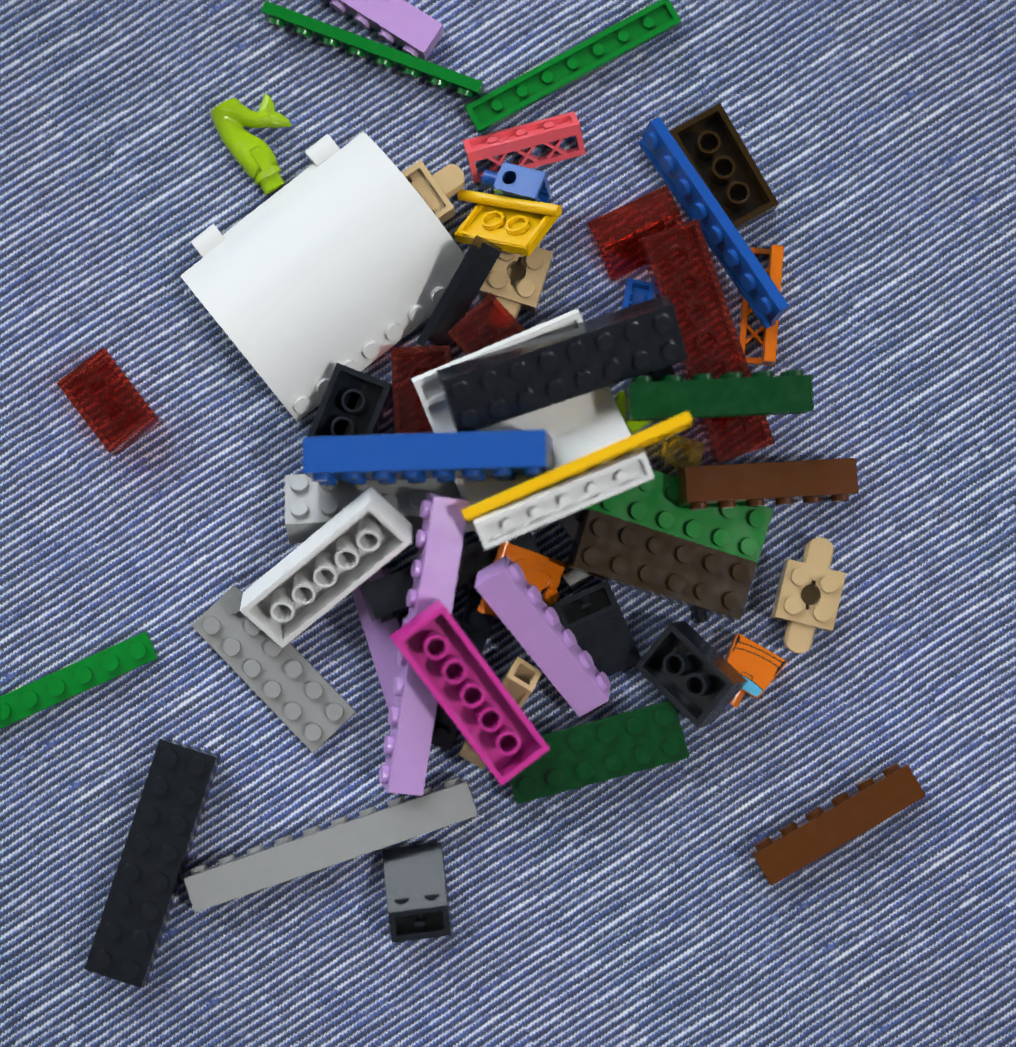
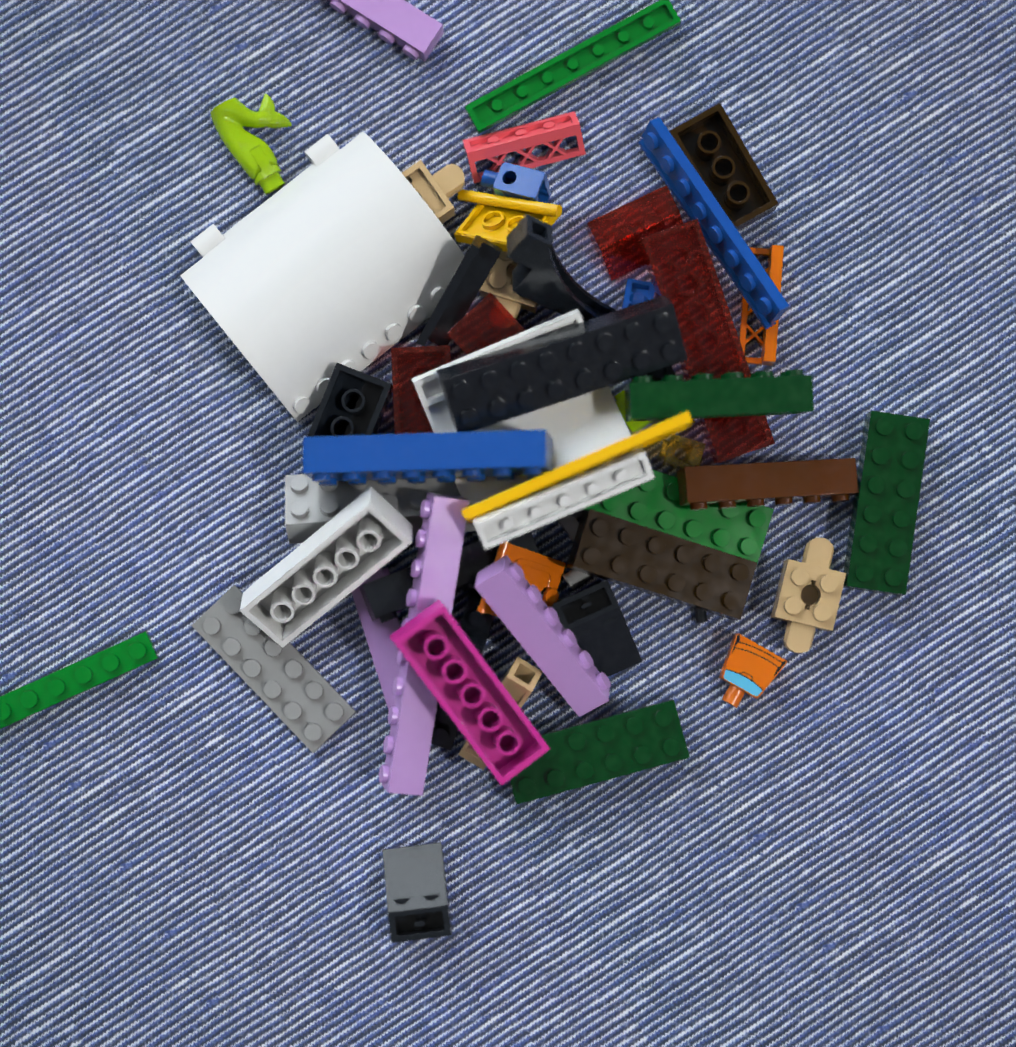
clear red brick [57,347,163,456] -> none
black brick [84,738,221,988] -> none
light grey brick [183,777,479,913] -> none
green plate [261,0,484,99] -> none
black brick [635,621,747,728] -> none
reddish brown brick [750,762,926,886] -> none
none -> black arch [507,214,616,322]
none -> dark green brick [843,410,930,596]

